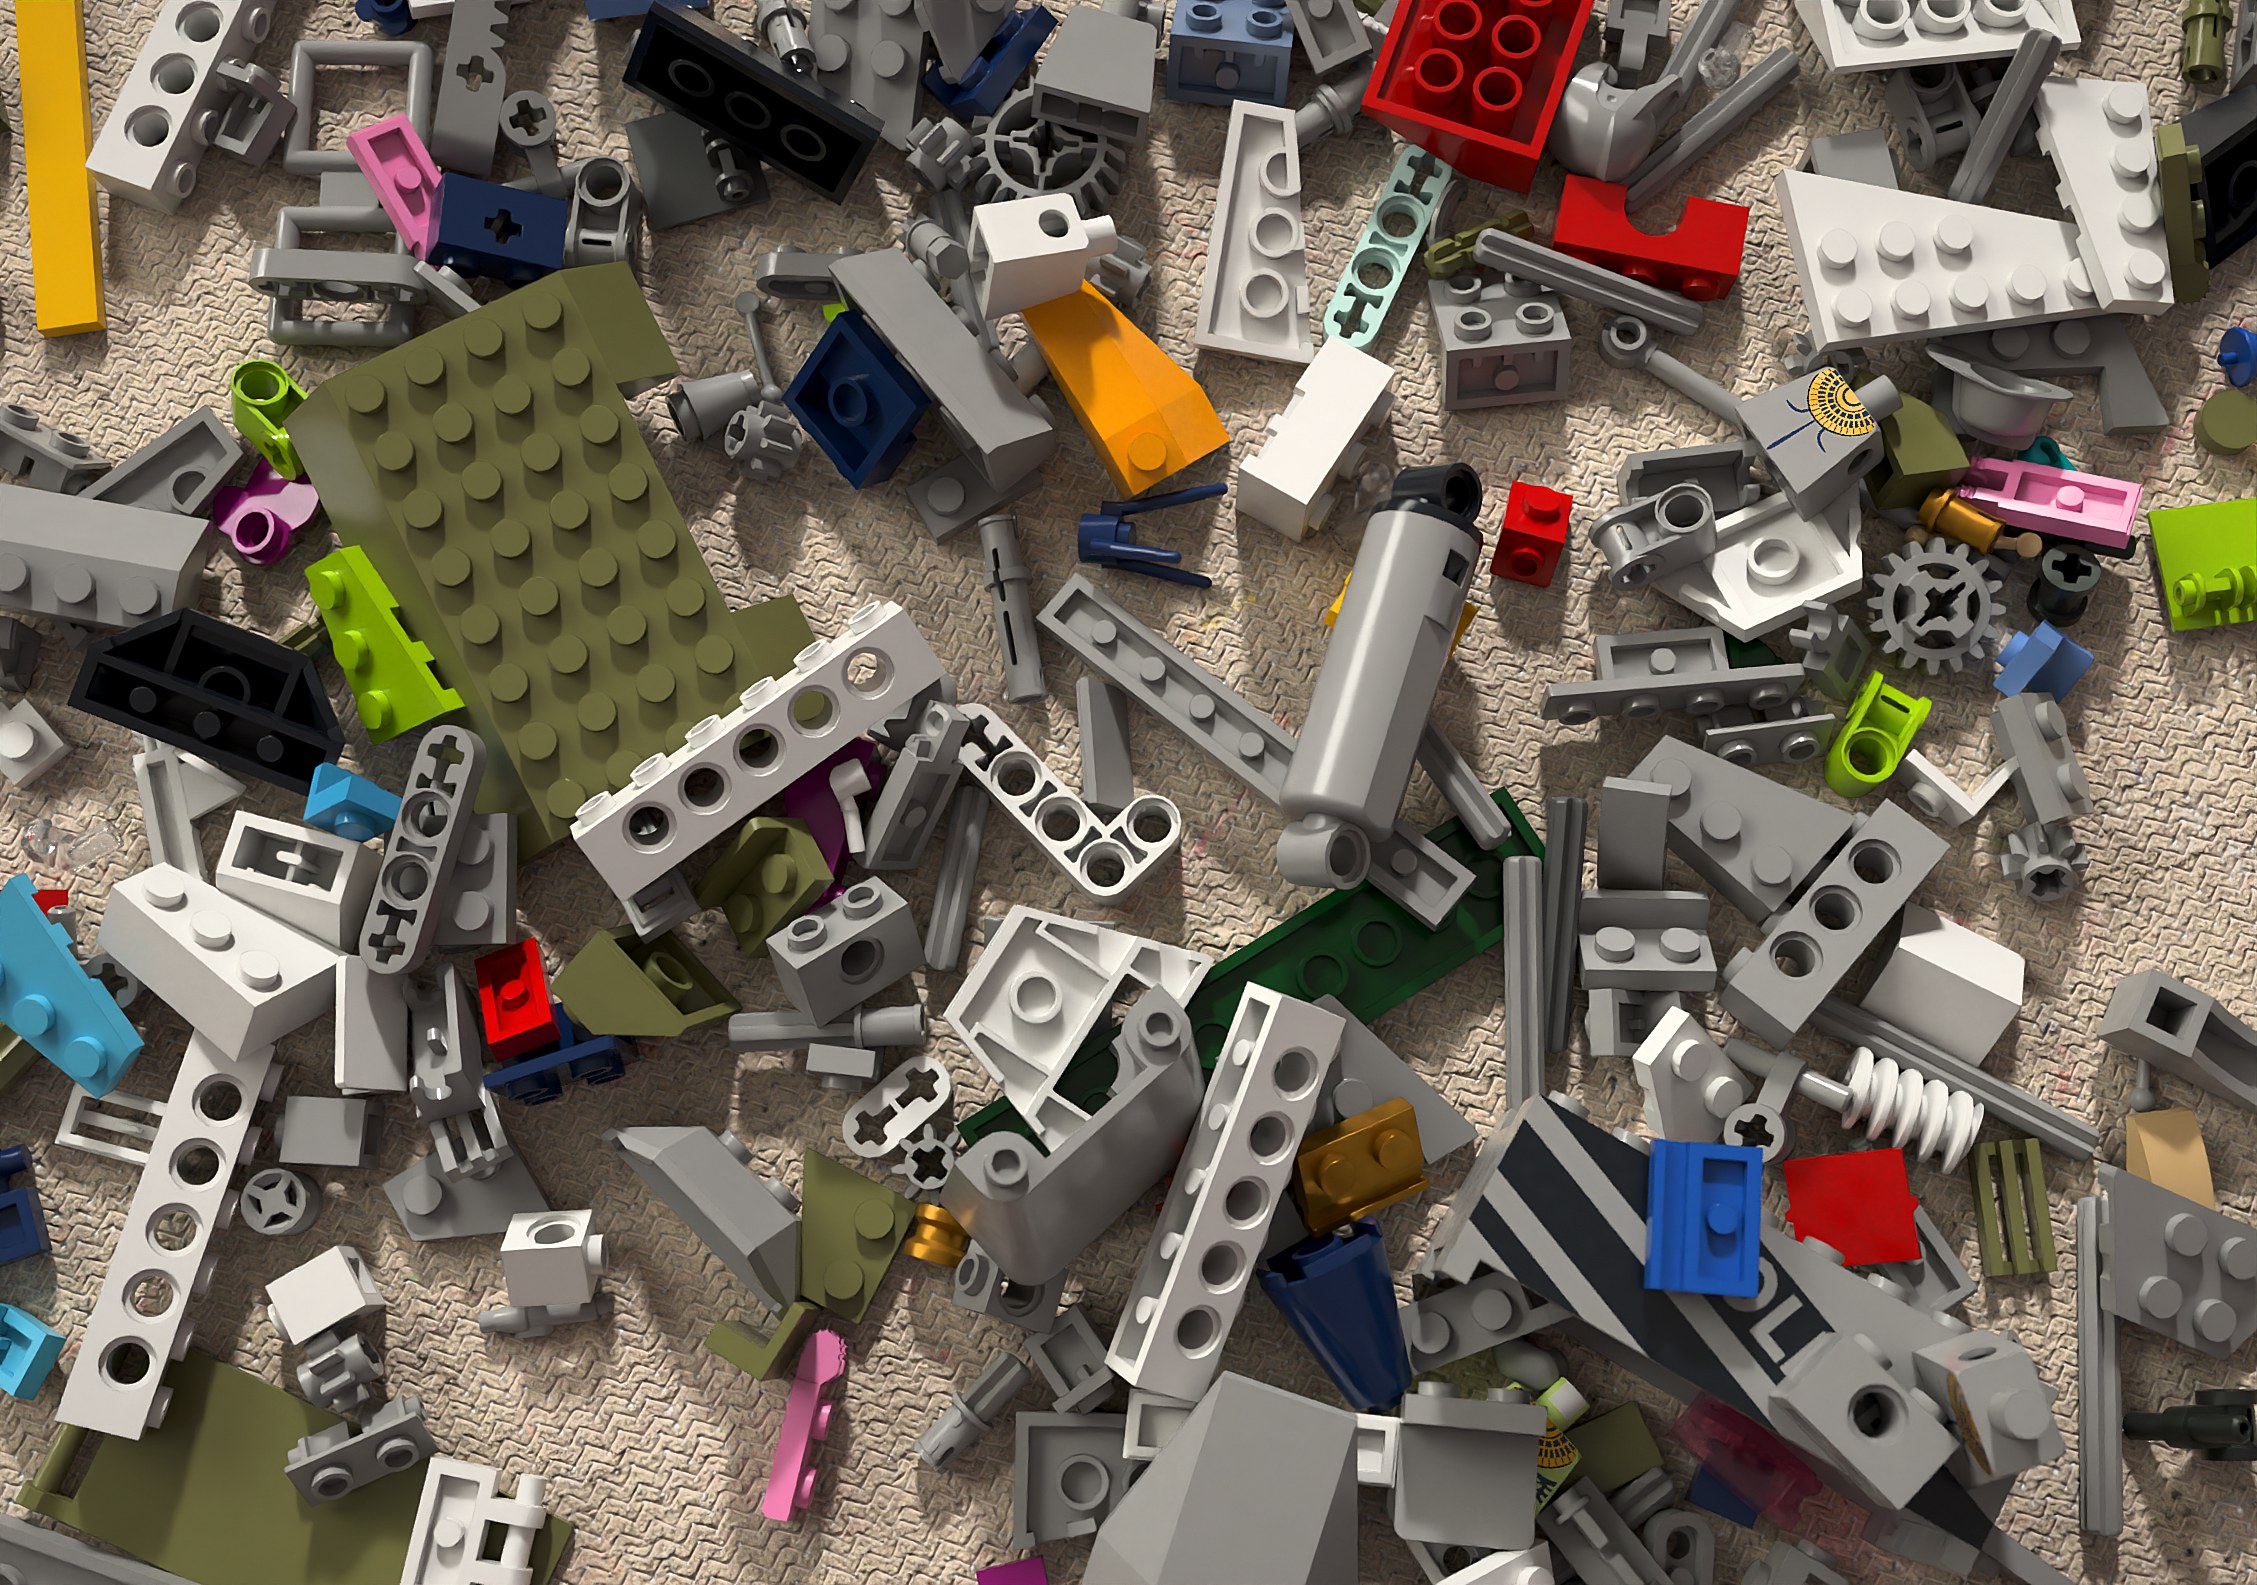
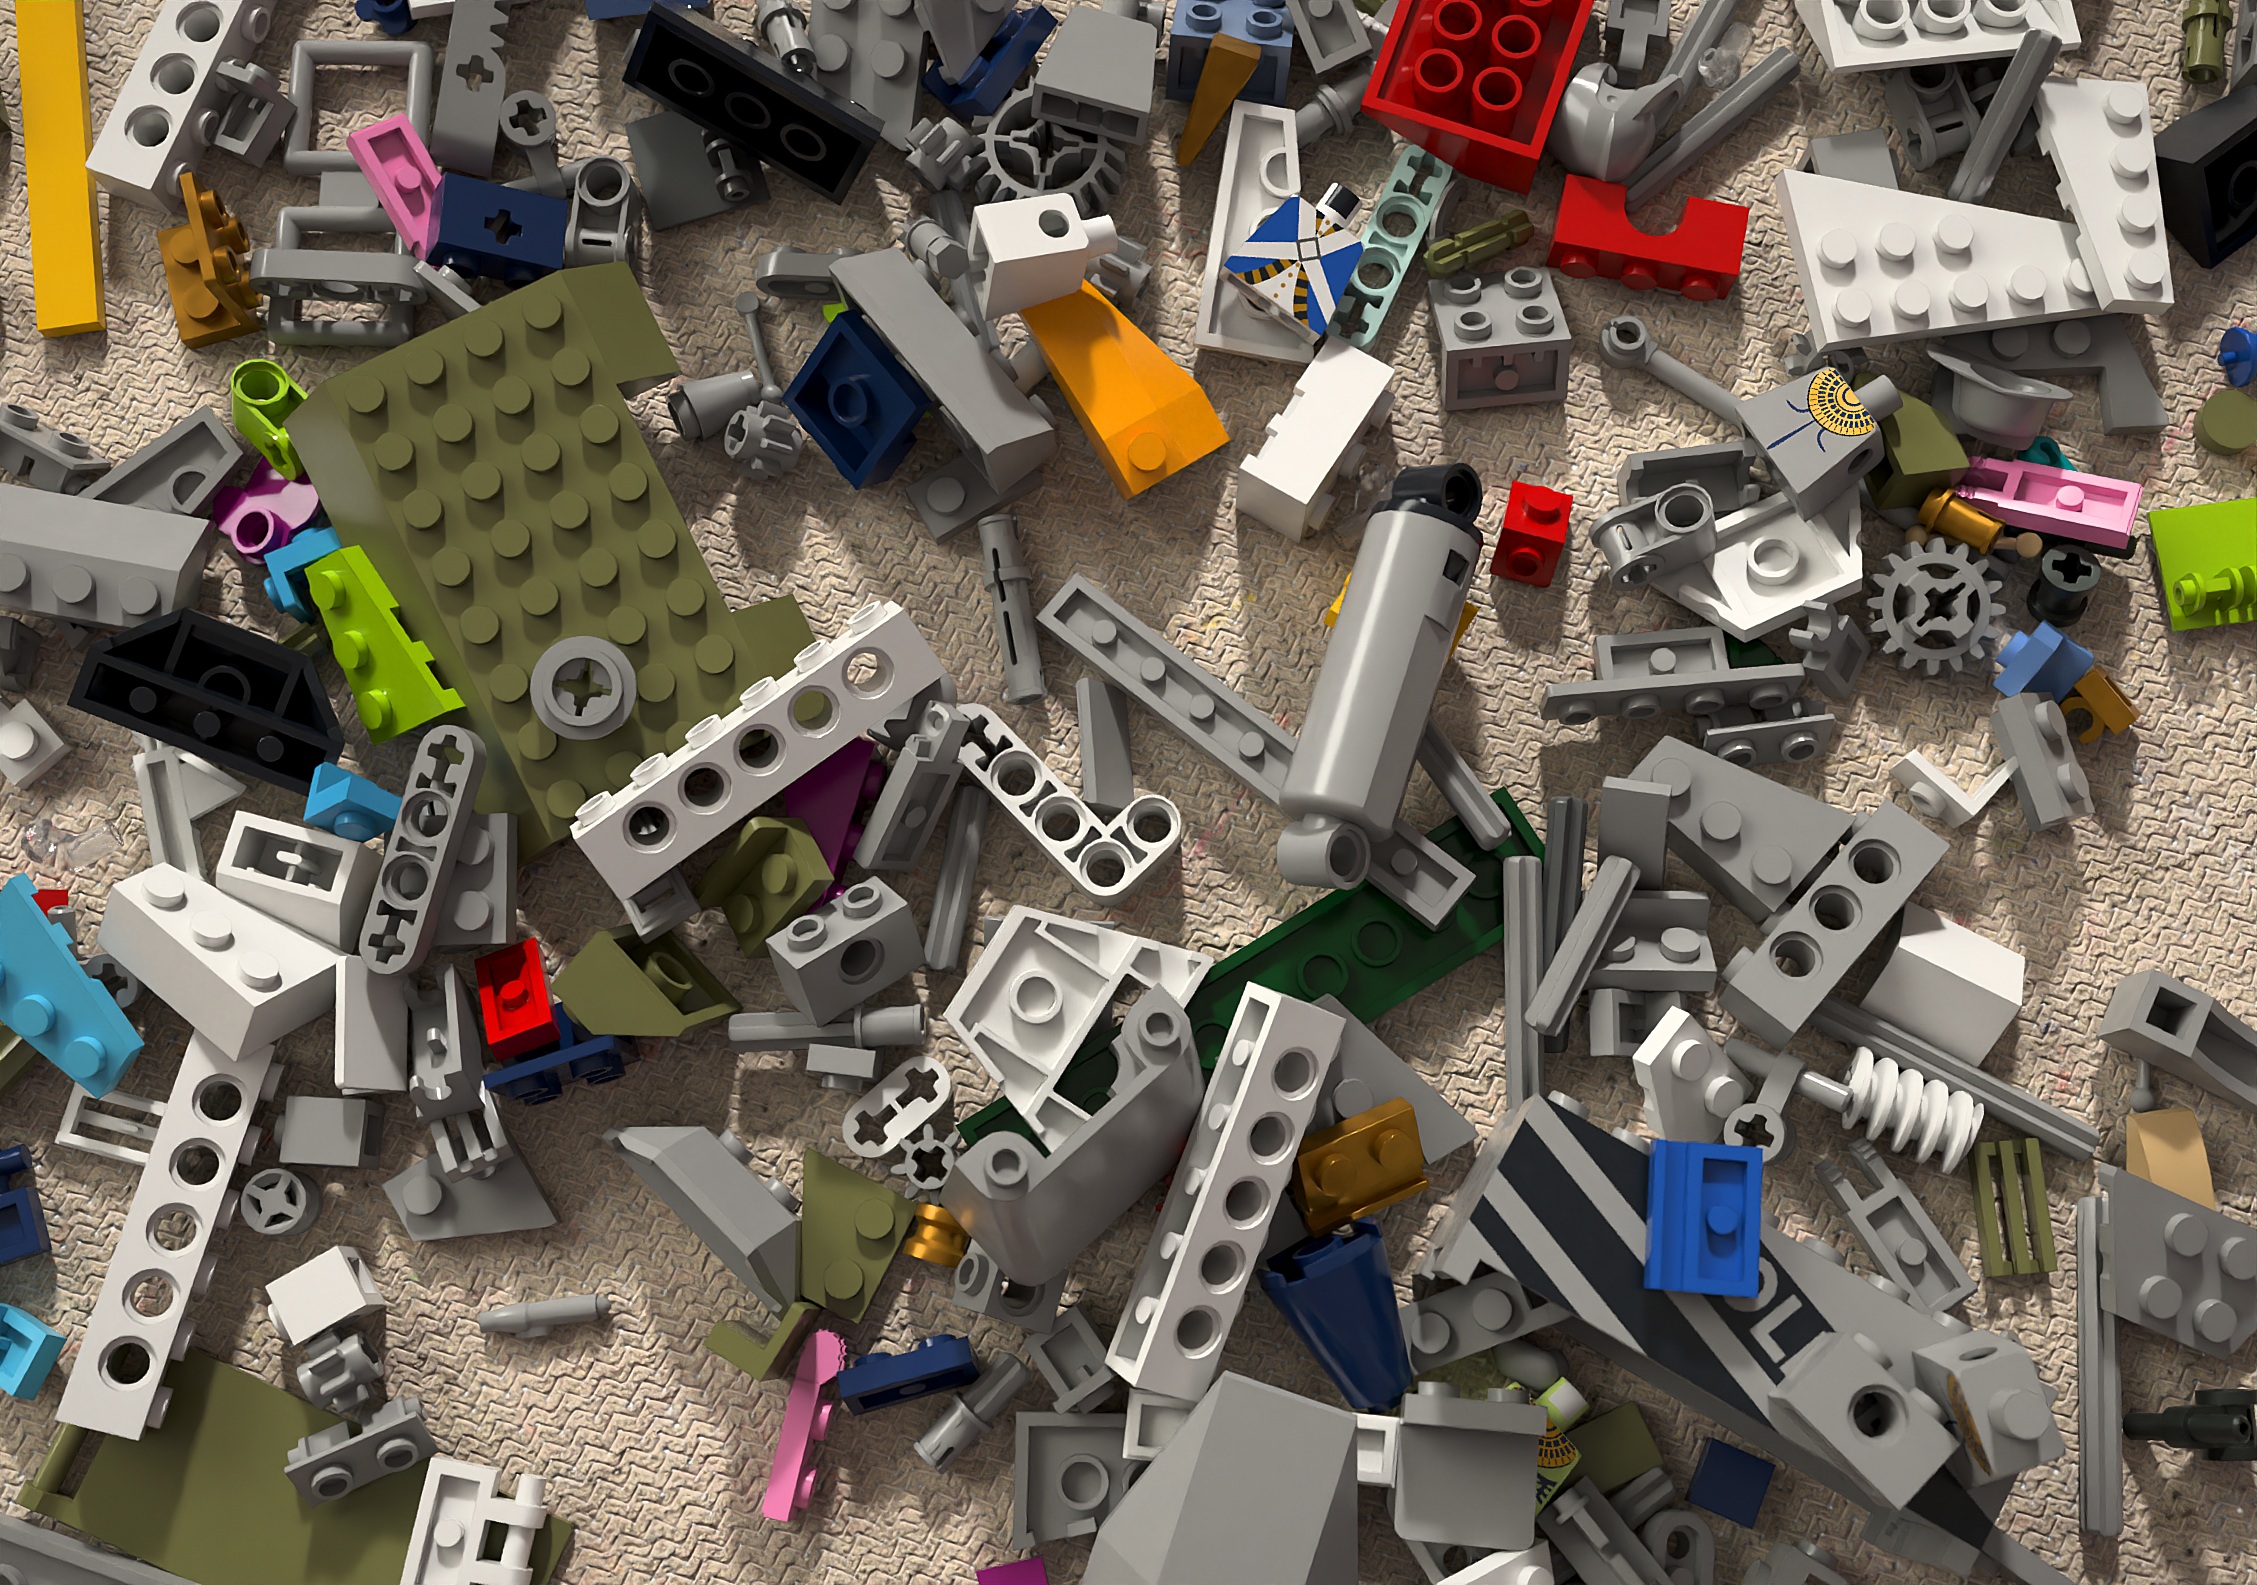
white brick [500,1209,609,1307] -> none
white hand [829,758,872,853] -> none
dark blue plant [1078,483,1228,589] -> none
light grey axle [1473,228,1704,337] -> none
clear pink hinge [1666,1390,1823,1533] -> none
red piece [1783,1147,1922,1267] -> none
lime piece [1823,670,1932,798] -> none
light grey gear [2000,821,2089,901] -> none
olive hinge [2154,122,2211,305] -> none
none -> pearl gold bracket [156,172,263,350]
none -> dark azure bracket [263,526,344,624]
none -> light grey gear [530,636,638,741]
none -> dark blue plate [836,1334,981,1416]
none -> pearl gold slope [1175,32,1261,167]
none -> torso [1218,183,1365,346]
none -> light grey axle [1524,855,1641,1037]
none -> pearl gold tile [2059,665,2141,744]

